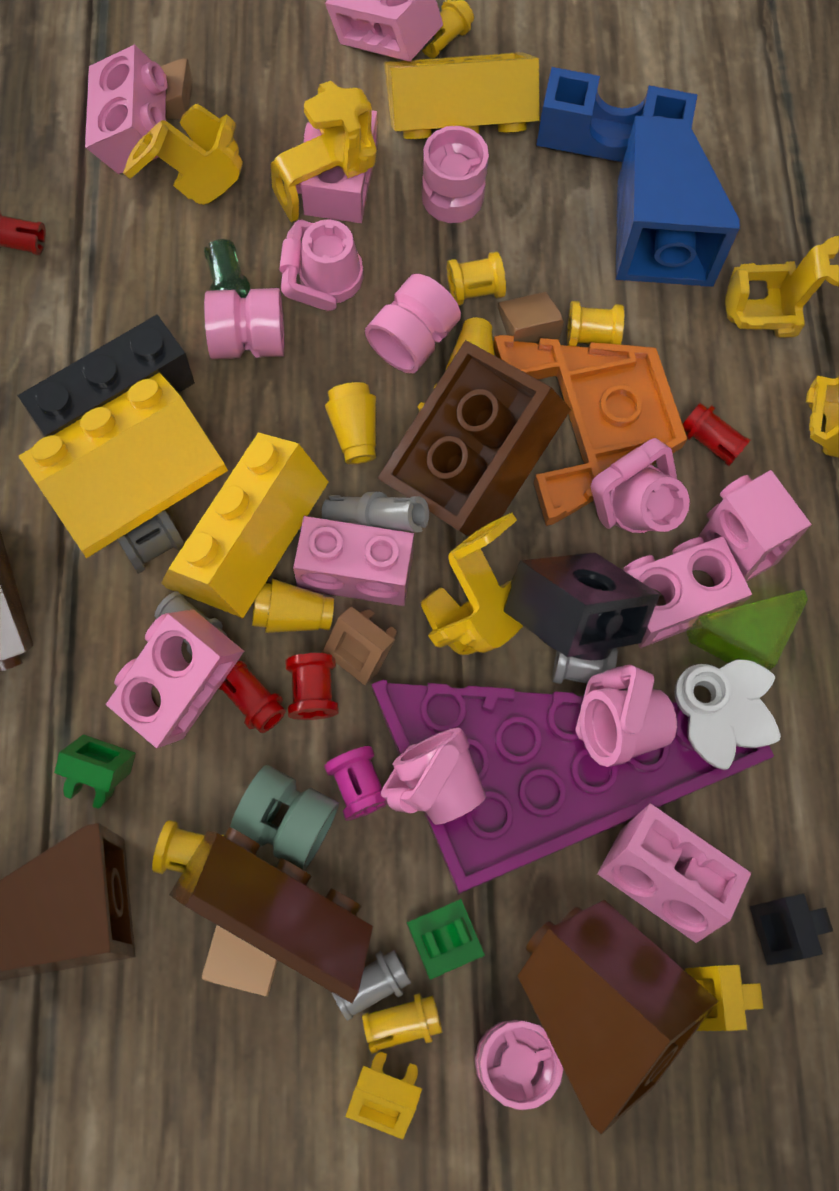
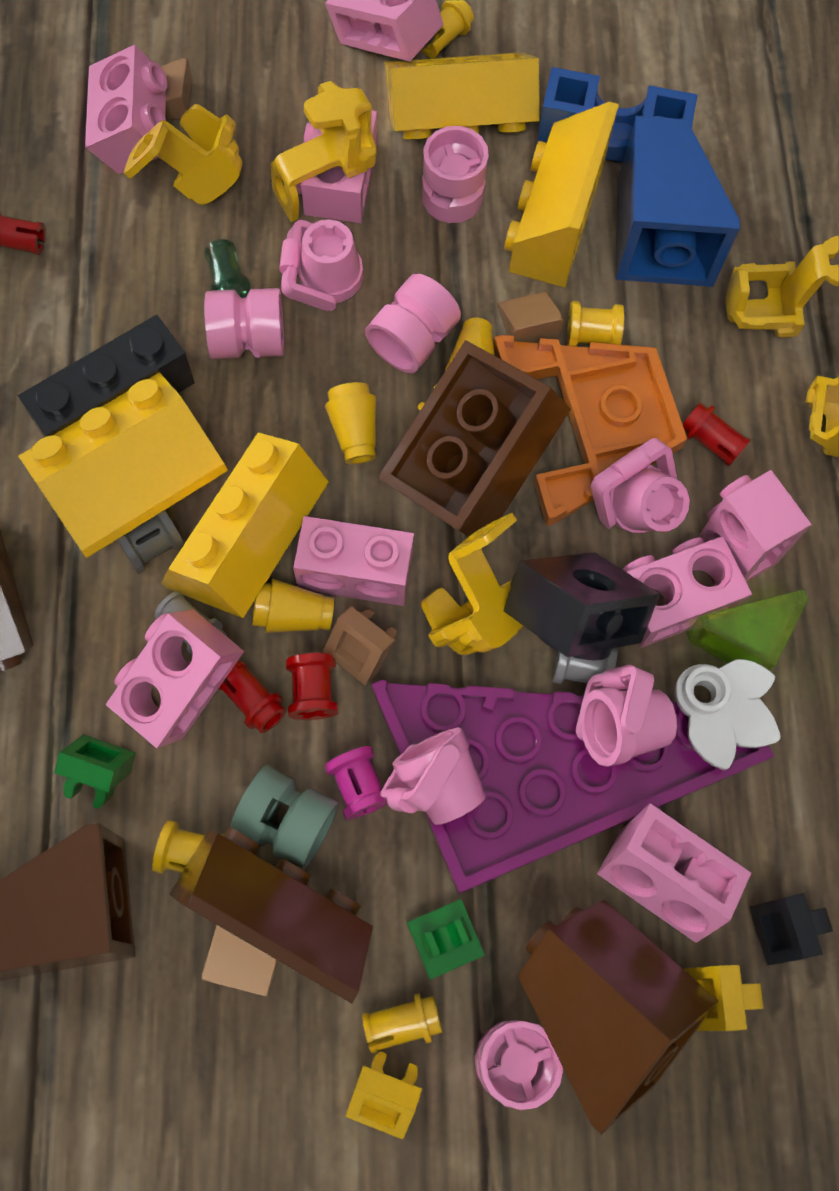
light grey pin [322,492,429,532] -> none
light grey pin [332,950,411,1021] -> none
yellow bush [447,251,506,306] -> none
none -> yellow slope [504,102,619,288]

